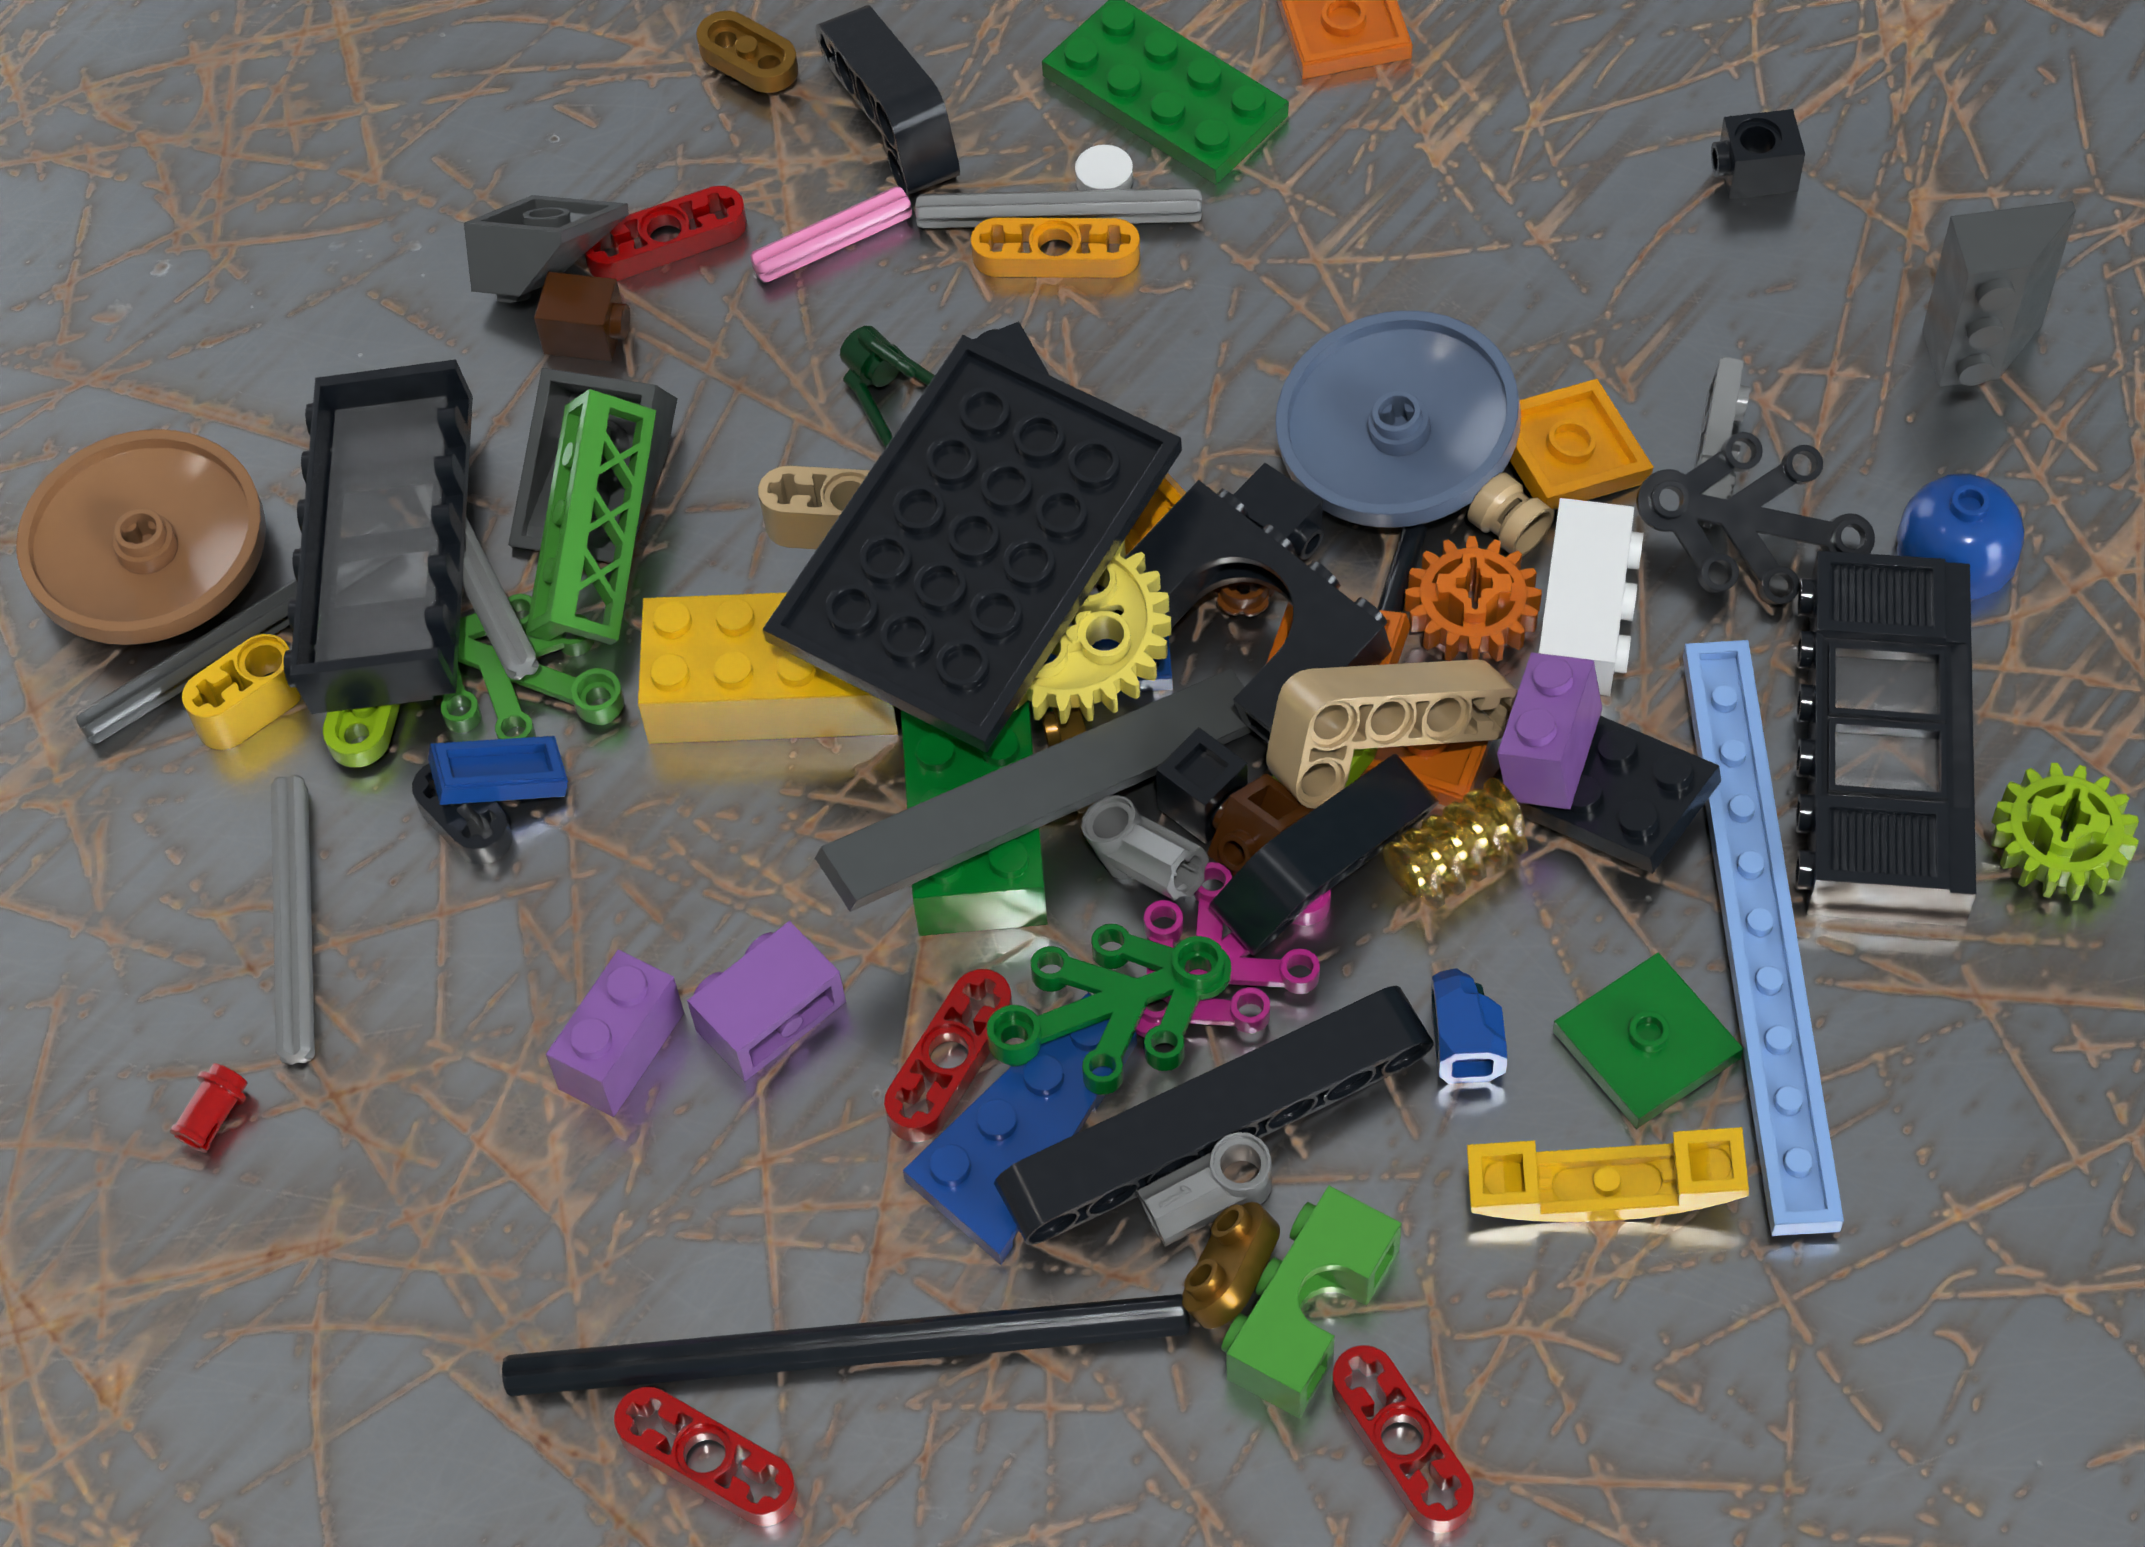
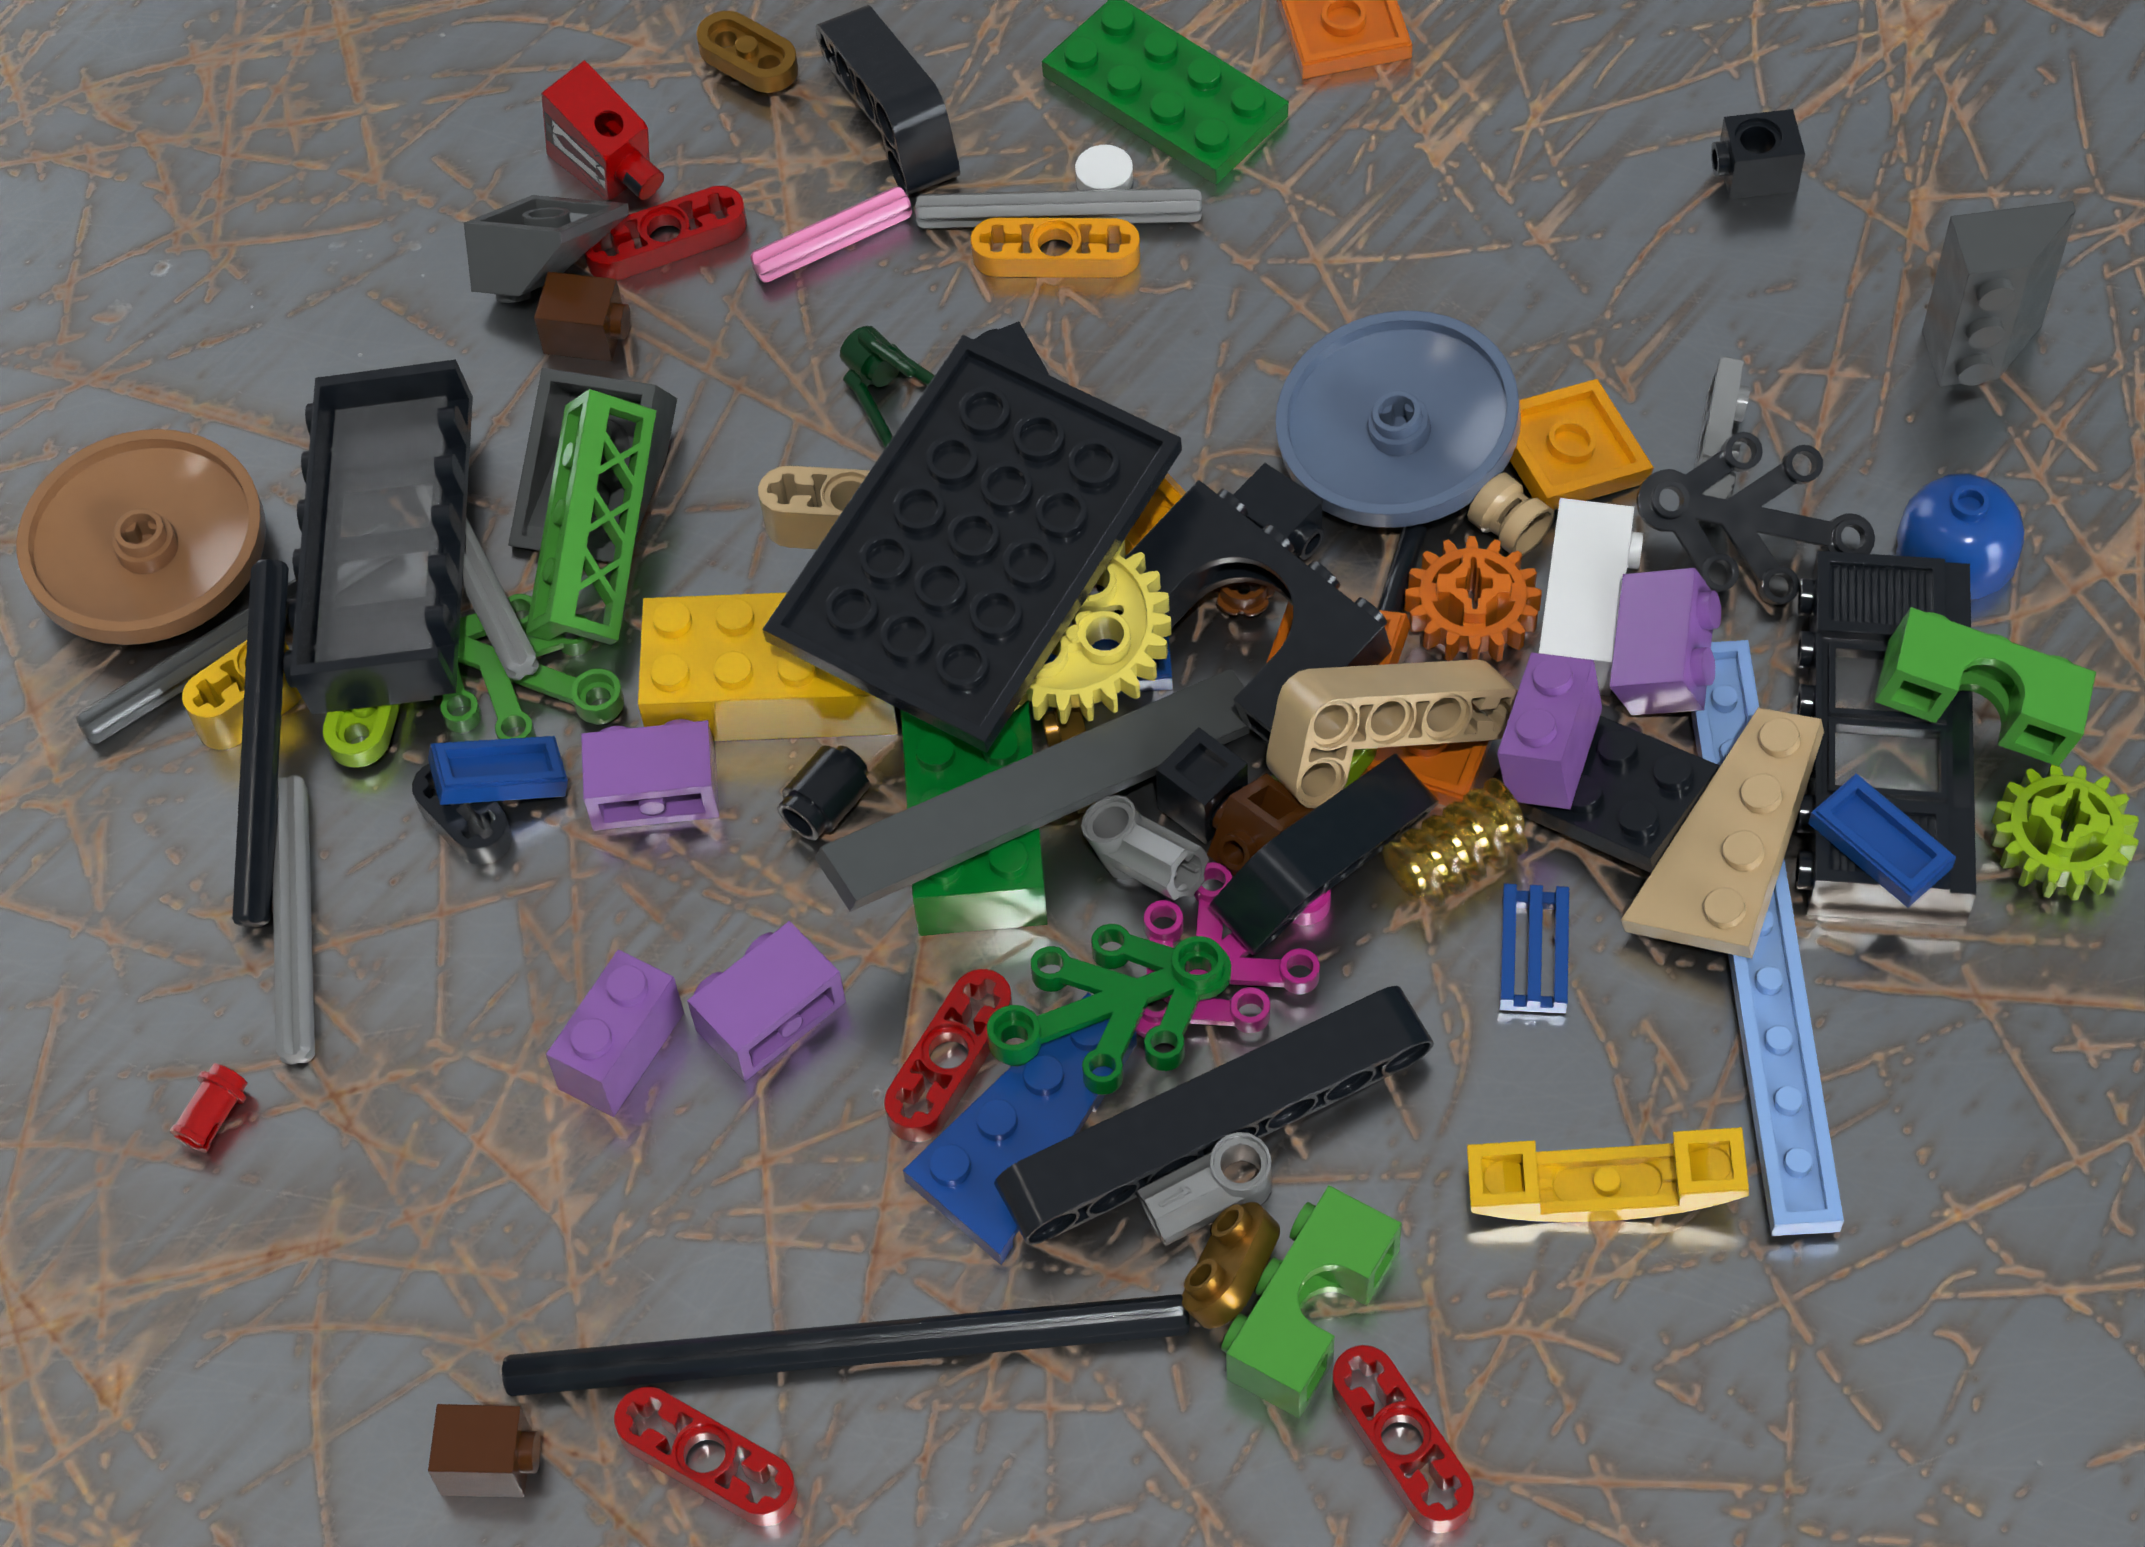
blue rock [1431,968,1508,1084] -> none
green plate [1553,952,1744,1129] -> none
none -> black axle [232,559,289,928]
none -> reddish brown brick [428,1404,541,1498]
none -> red torso [541,60,664,200]
none -> medium lavender brick [581,719,719,831]
none -> black brick [777,745,870,840]
none -> blue tile [1500,883,1569,1014]
none -> medium lavender brick [1610,568,1722,715]
none -> tan wing [1621,707,1824,959]
none -> blue tile [1808,773,1956,908]
none -> bright green arch [1874,607,2096,767]

